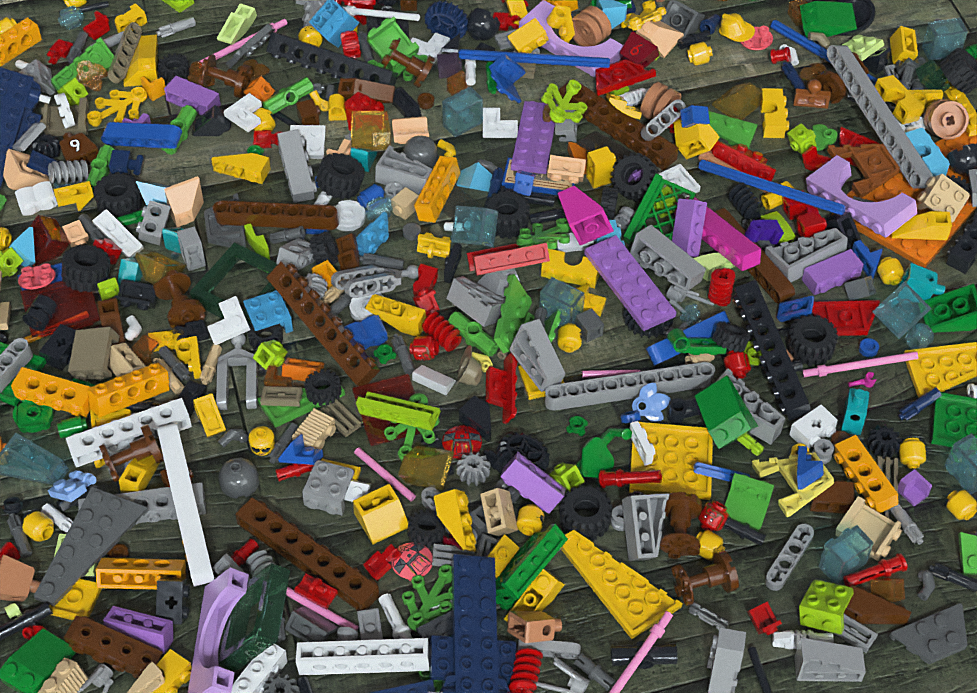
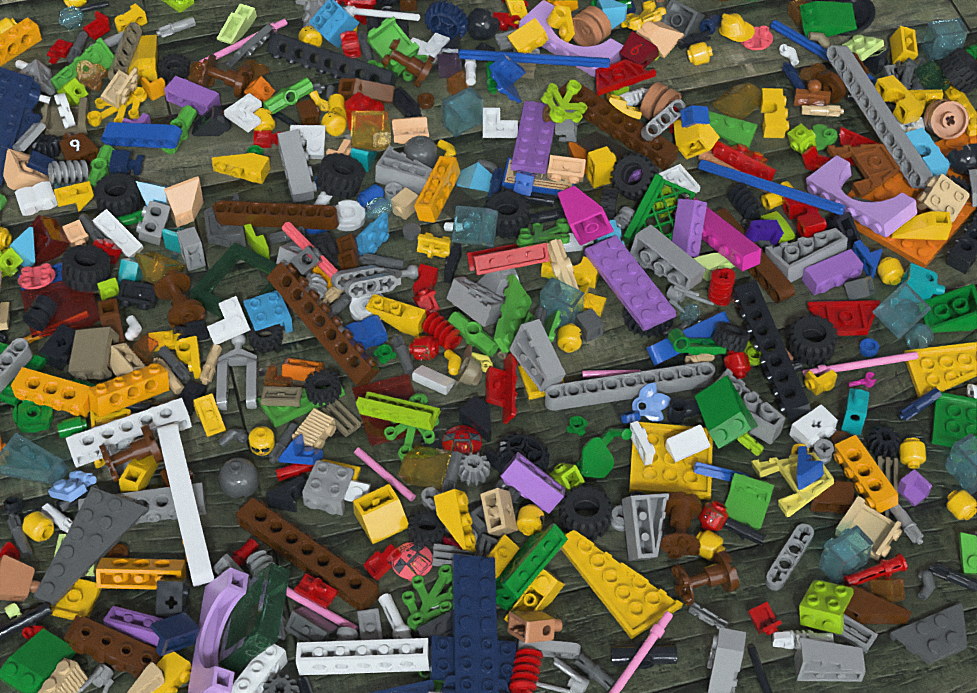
lime brick [252,340,288,370] -> none
red pin [599,469,662,488] -> none
red bush [770,47,791,64] -> none
blue slope [777,295,814,322] -> none
none -> tan bracket [100,67,139,109]
none -> dark blue panel [150,612,200,656]
none -> black slope [266,475,306,513]
none -> coral axle [282,222,338,278]
none -> dark grey brick [291,246,323,275]
none -> yellow head [321,111,347,137]
none -> dark grey piece [441,451,463,493]
none -> yellow arm [444,349,462,376]
none -> tan piece [547,239,579,297]
none -> white slope [665,425,710,462]
none -> tan piece [801,105,844,117]
none -> yellow bracket [804,369,837,396]

